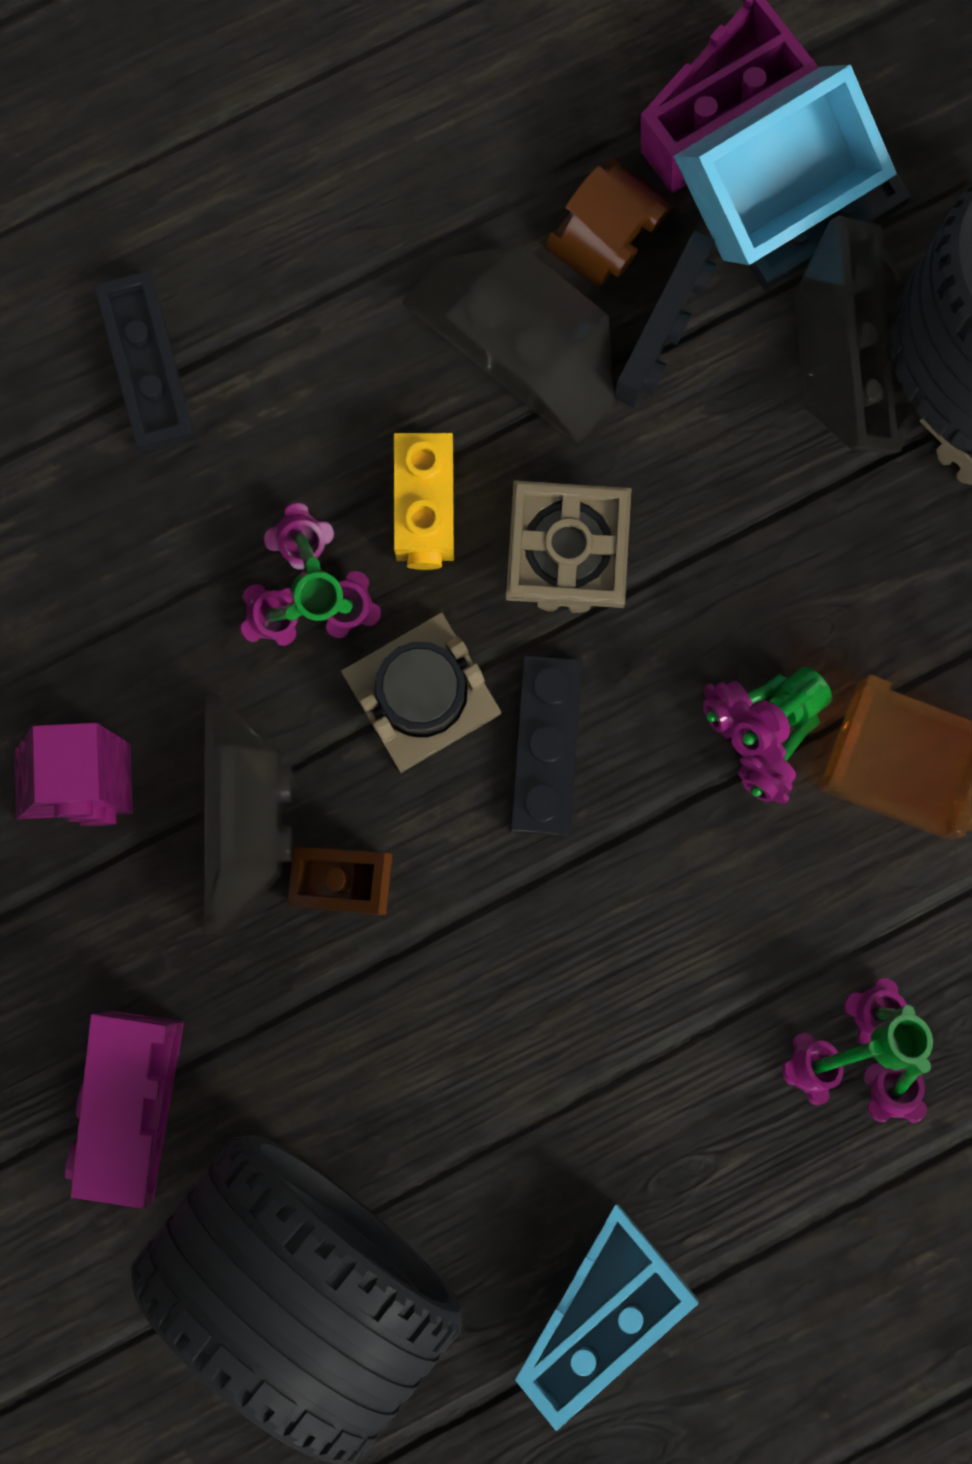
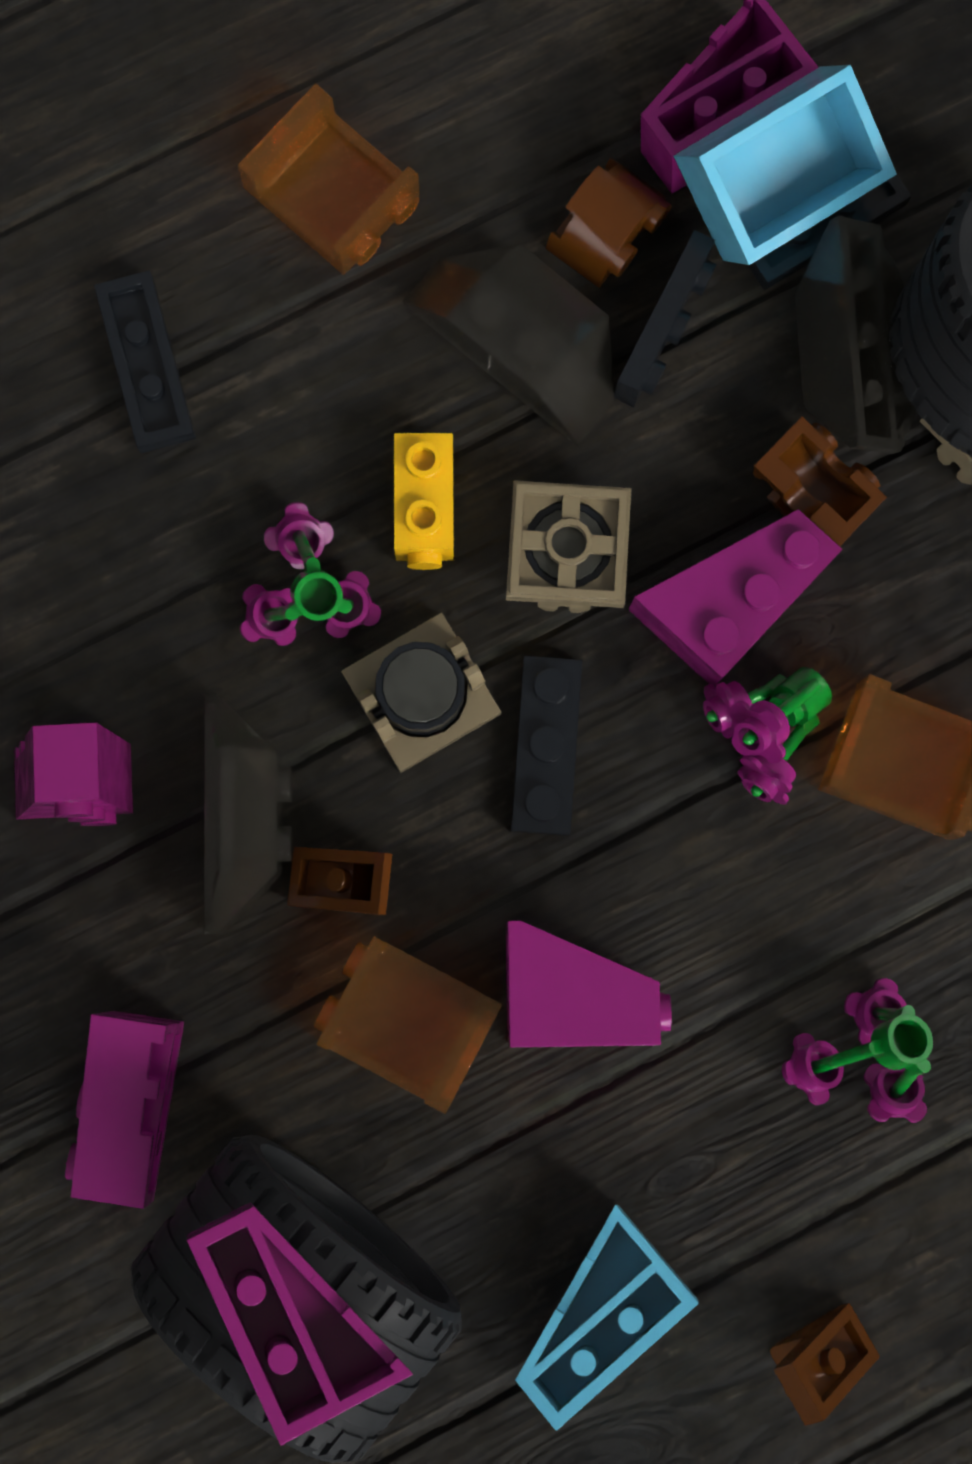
none -> magenta wedge [186,1202,413,1446]
none -> clear orange panel [237,83,420,275]
none -> clear orange panel [313,936,502,1114]
none -> magenta slope [506,921,672,1048]
none -> magenta wedge [629,509,842,687]
none -> reddish brown cylinder [753,416,887,546]
none -> reddish brown slope [770,1303,880,1426]

